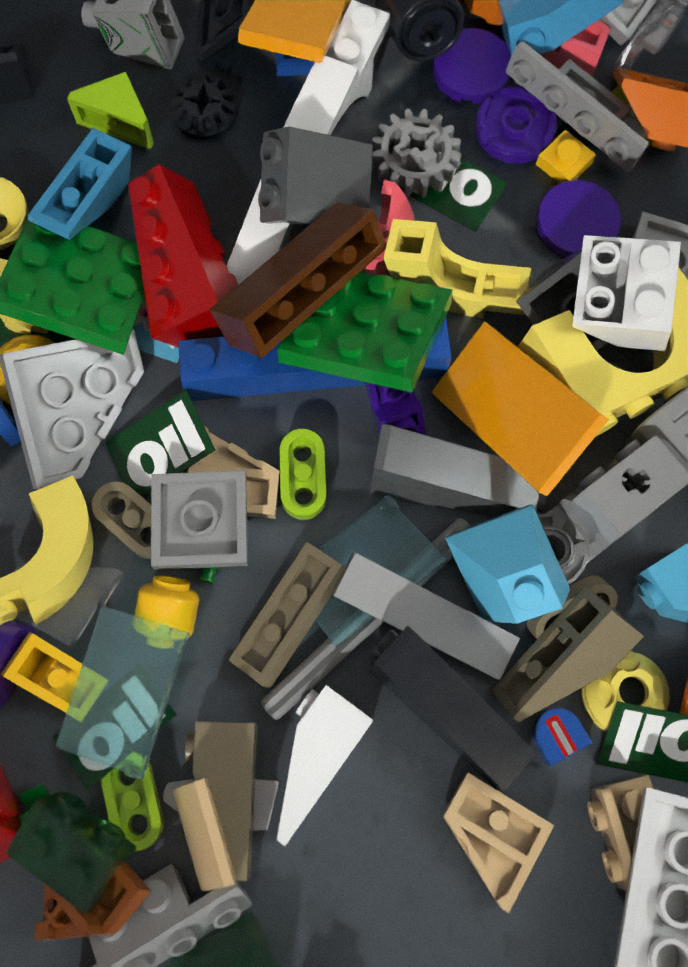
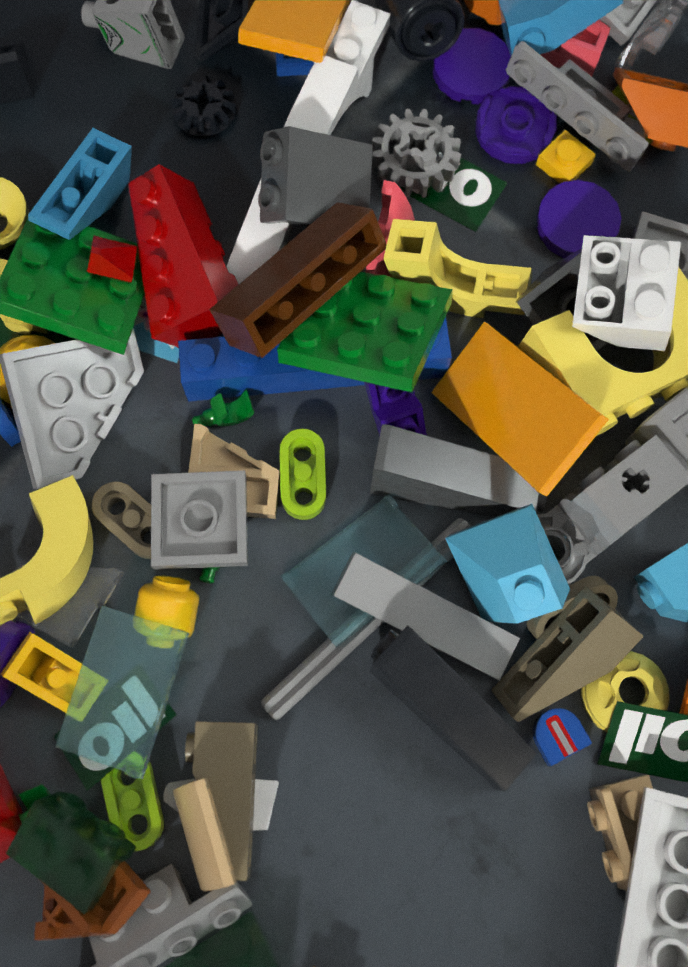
lime slope [67,72,154,149] -> none
sticker [105,389,216,497] -> none
dark tan plate [229,542,345,689] -> none
white slope [277,685,373,846] -> none
tan wing [442,772,554,913] -> none
none -> red slope [87,235,137,283]
none -> green piece [192,390,255,427]

